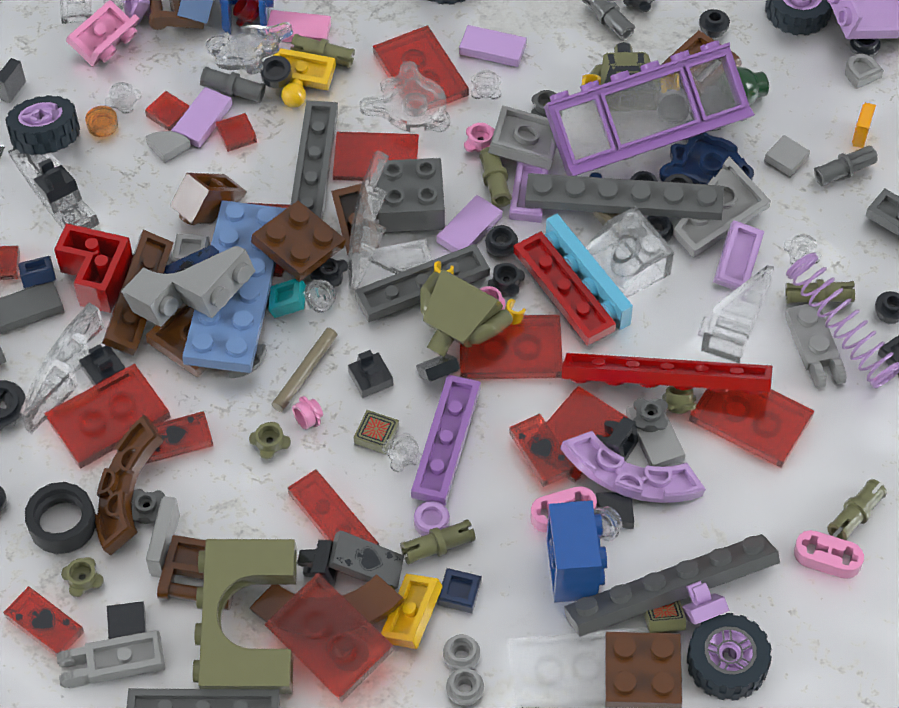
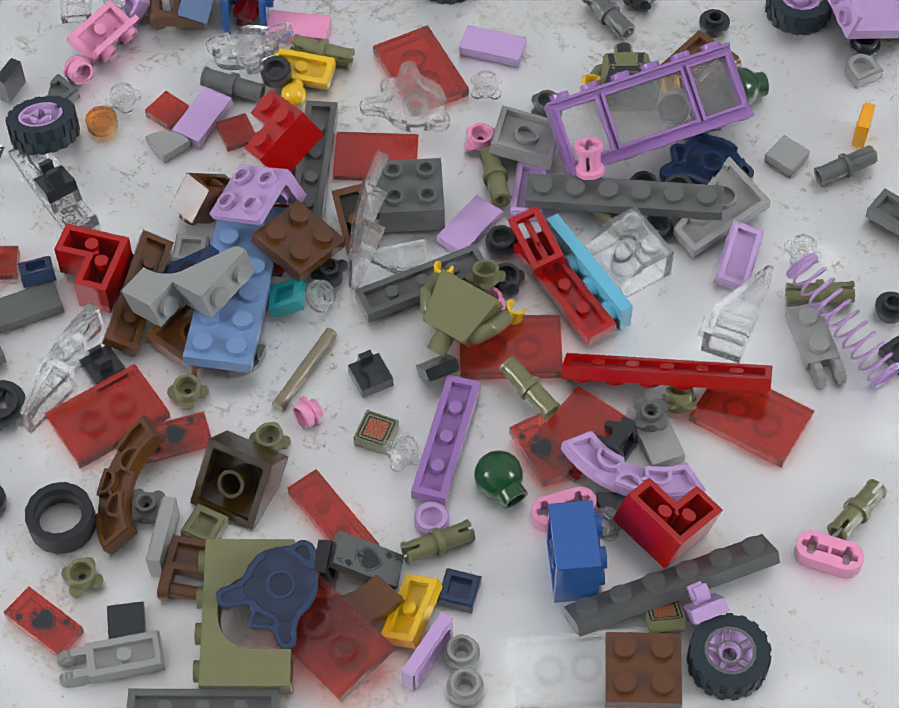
none -> dark grey tile [48,74,80,103]
none -> bright pink plate [63,55,93,85]
none -> olive plate [167,374,209,410]
none -> olive tile [180,504,230,540]
none -> dark brown slope [190,430,289,530]
none -> lavender bracket [210,164,307,225]
none -> dark blue tile [216,540,318,649]
none -> red brick [244,89,324,172]
none -> lavender tile [401,612,453,691]
none -> olive plate [466,260,506,292]
none -> dark green piece [474,450,528,509]
none -> olive pin [499,356,561,420]
none -> red tile [507,206,566,276]
none -> bright pink bush [574,136,605,180]
none -> red brick [612,477,723,569]

